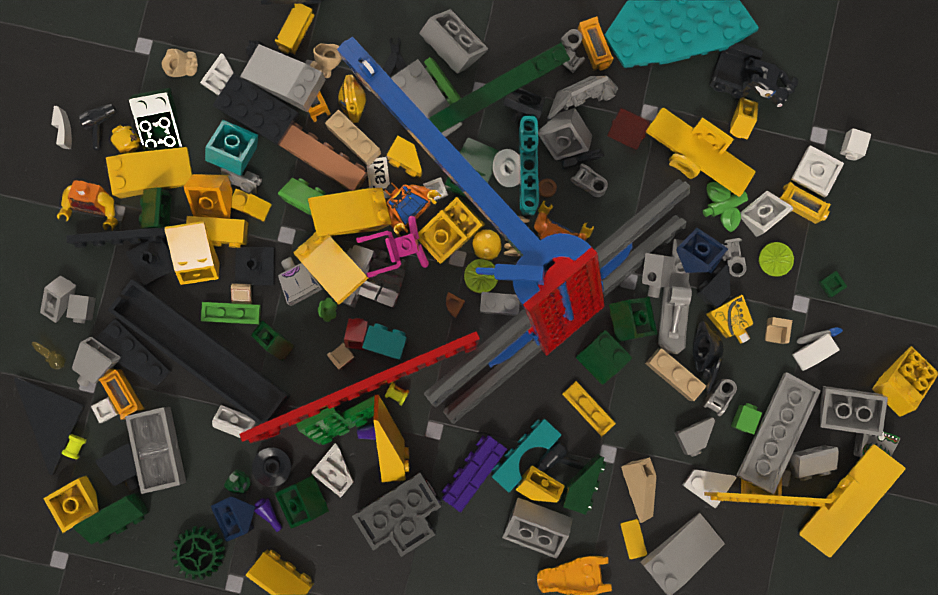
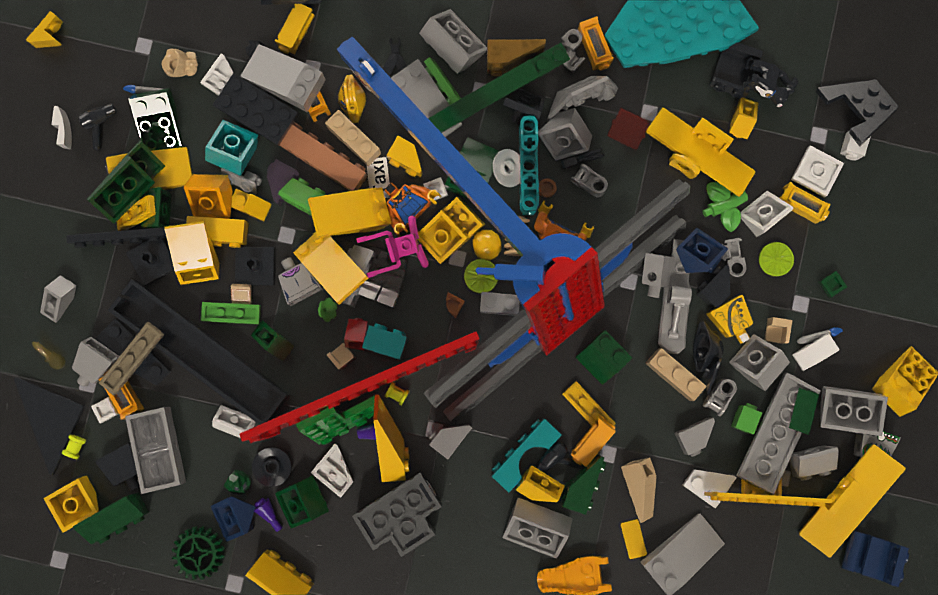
torso [57,180,118,231] -> none
light grey brick [66,294,96,324] -> none
yellow head [111,125,140,153] -> none
tan hair [310,43,342,78] -> none
dark purple brick [442,435,507,512] -> none
dark green slope [609,297,657,342] -> none
none -> yellow slope [26,11,63,48]
none -> dark green slope [87,141,165,224]
none -> dark tan tile [99,322,164,395]
none -> yellow tile [117,195,156,231]
none -> light grey piece [123,85,162,94]
none -> clear purple slope [267,159,299,206]
none -> light grey slope [429,424,472,459]
none -> pearl gold slope [487,39,546,76]
none -> light orange window [571,414,616,467]
none -> light grey slope [729,334,790,391]
none -> dark green sticker [789,388,819,435]
none -> black wing [816,80,899,147]
none -> dark blue piece [841,531,909,587]

